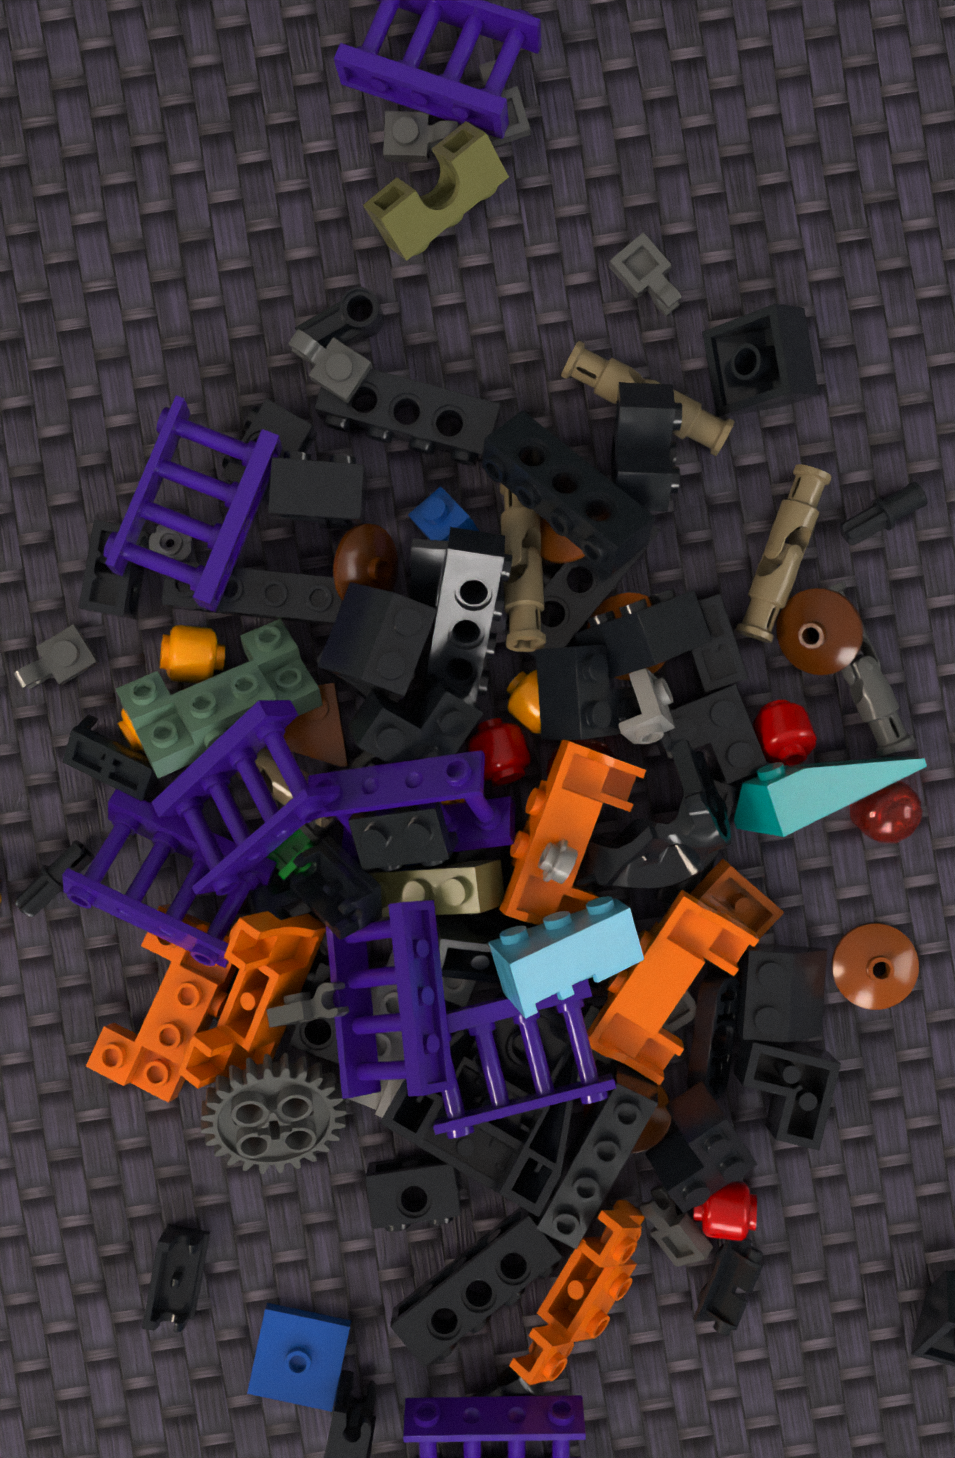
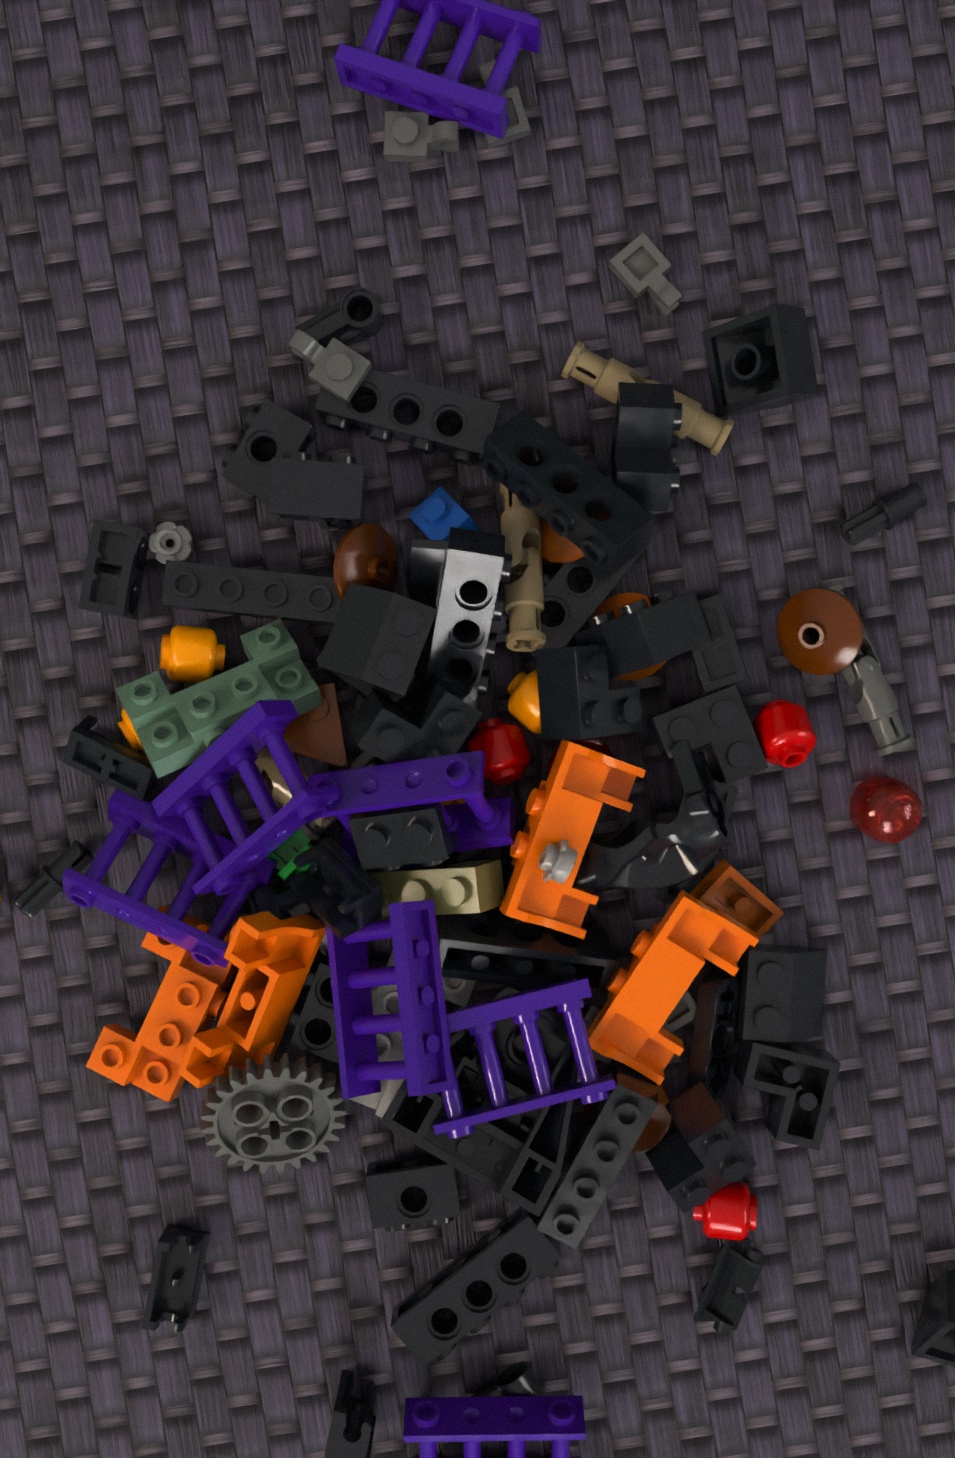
dark grey plate [13,624,100,690] -> none
dark purple fence [104,395,282,612] -> none
blue plate [247,1303,352,1412] -> none
dark grey plate [266,981,349,1028] -> none
olive arch [363,121,509,261] -> none
medium azure wedge [489,896,644,1019] -> none
orange bracket [509,1200,645,1385] -> none
light grey bracket [618,668,676,744] -> none
dark grey plate [639,1185,713,1267] -> none
wedge [734,756,927,837] -> none
dark tan piece [736,464,832,643] -> none
dark orange dish [831,923,919,1010] -> none

